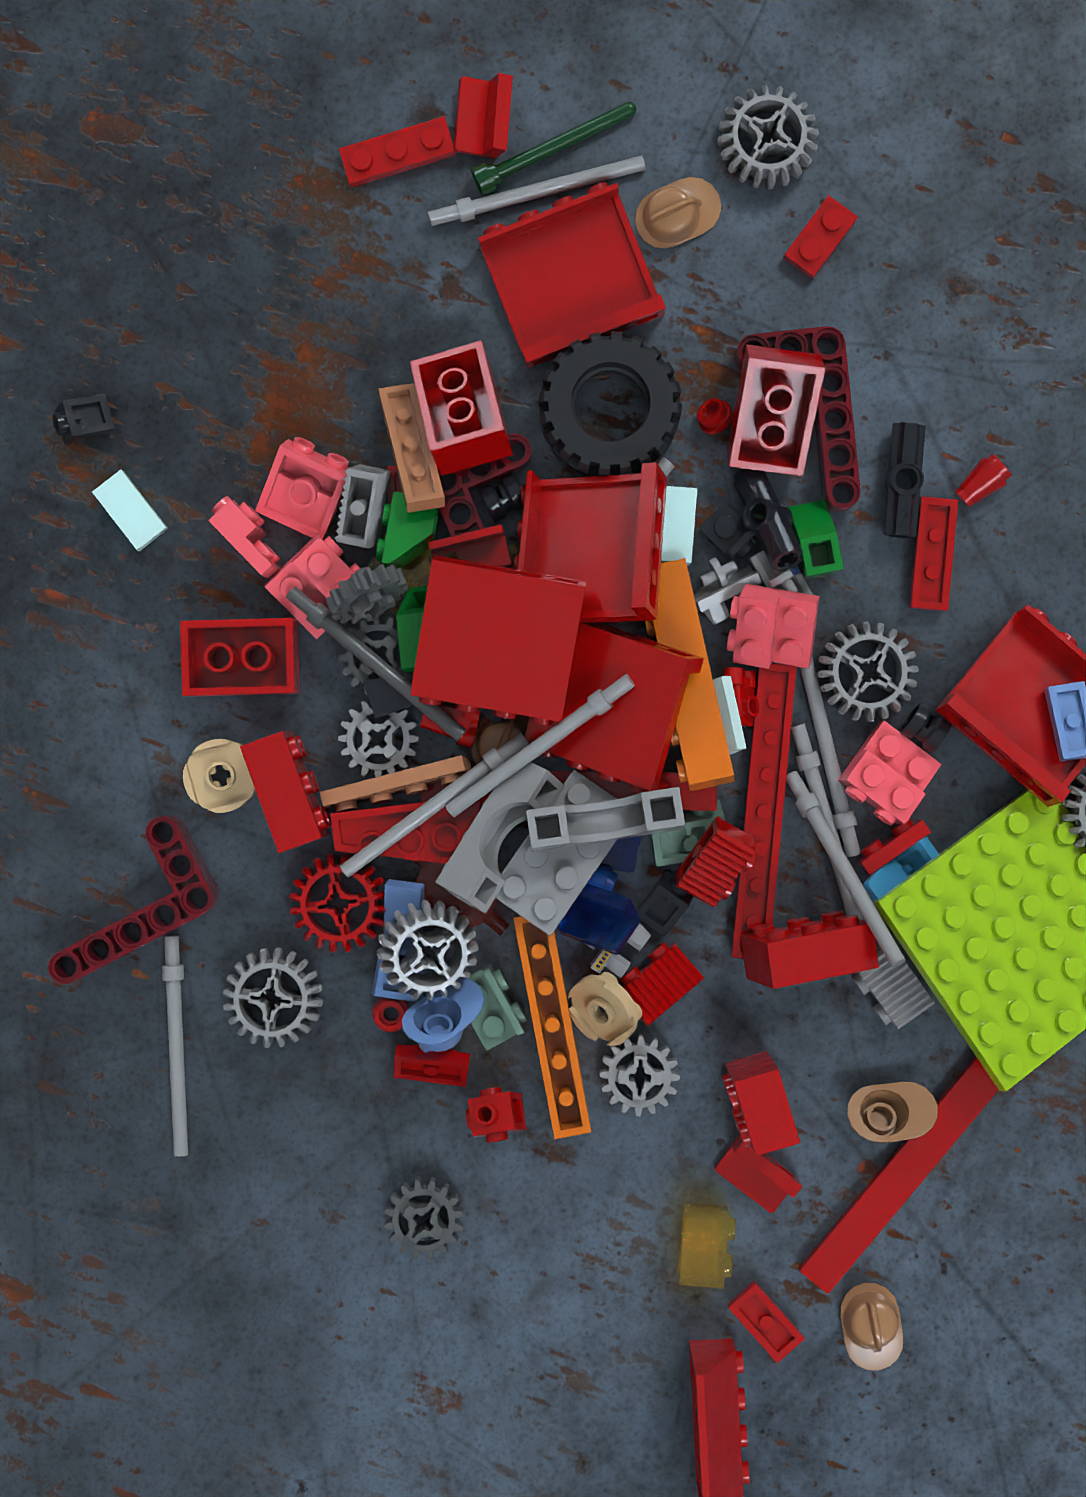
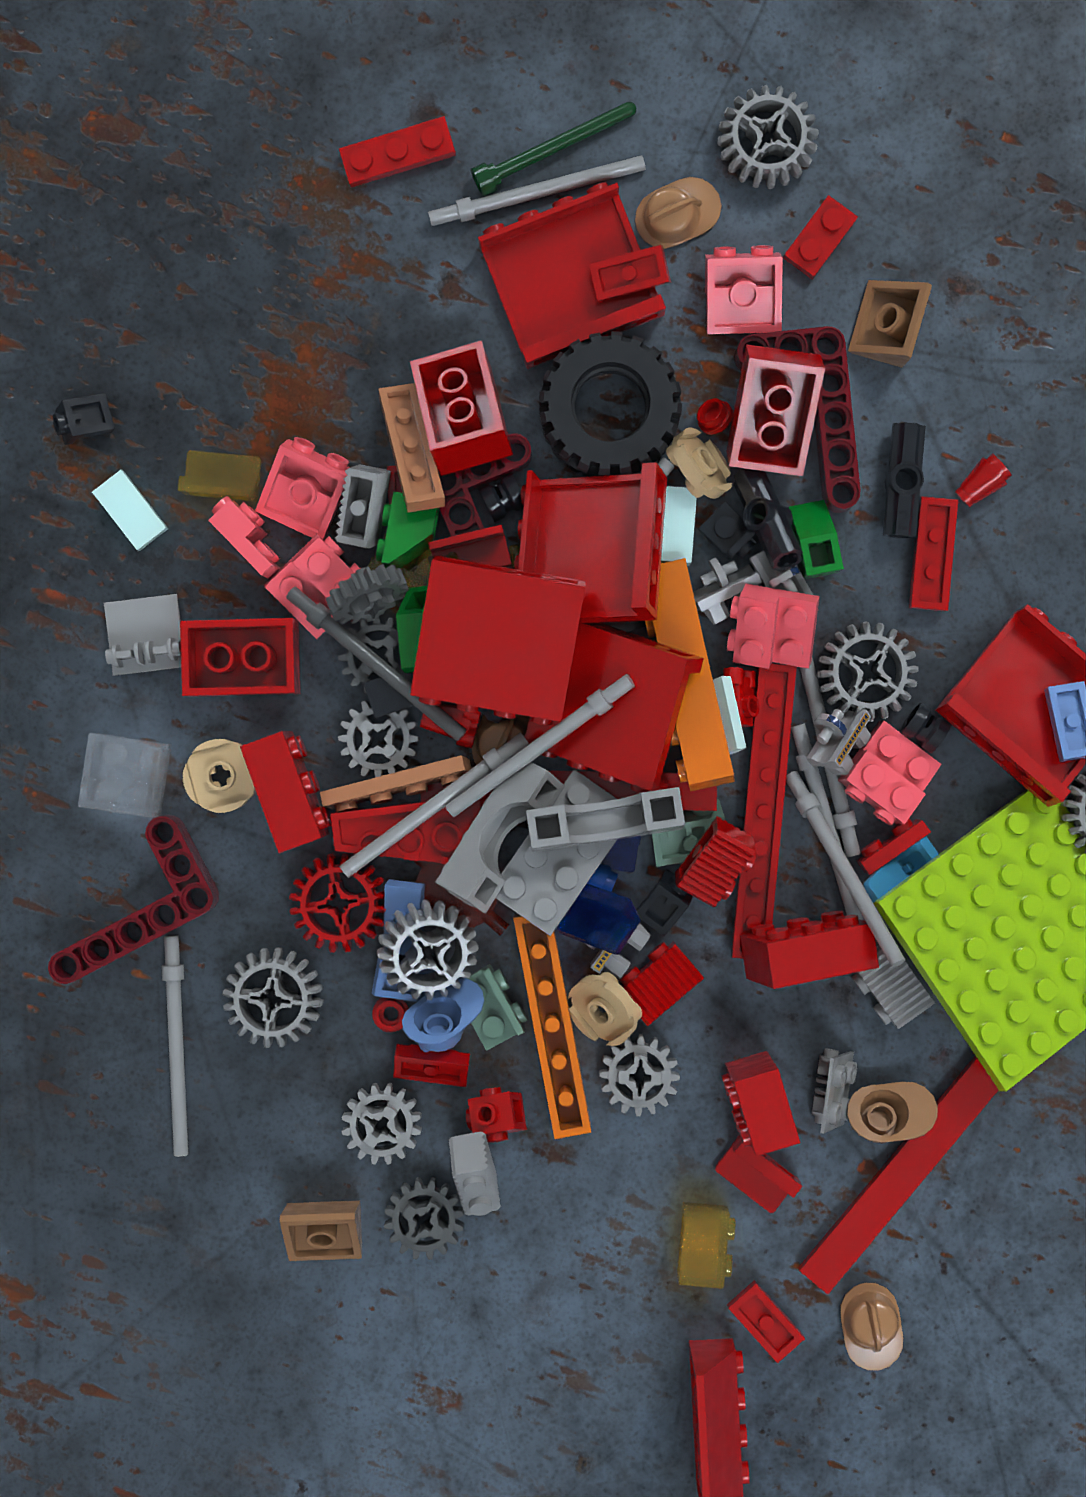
red panel [453,73,513,159] -> none
none -> clear brick [78,733,172,818]
none -> light grey hinge [104,594,181,676]
none -> clear yellow panel [178,450,261,502]
none -> medium nougat slope [280,1200,362,1261]
none -> light grey gear [342,1083,422,1165]
none -> light grey brick [449,1131,501,1216]
none -> red plate [589,244,671,301]
none -> tan plate [666,428,732,499]
none -> coral plate [705,245,783,334]
none -> light grey hips [806,707,871,775]
none -> light grey hinge [811,1048,857,1134]
none -> medium nougat slope [848,280,932,368]

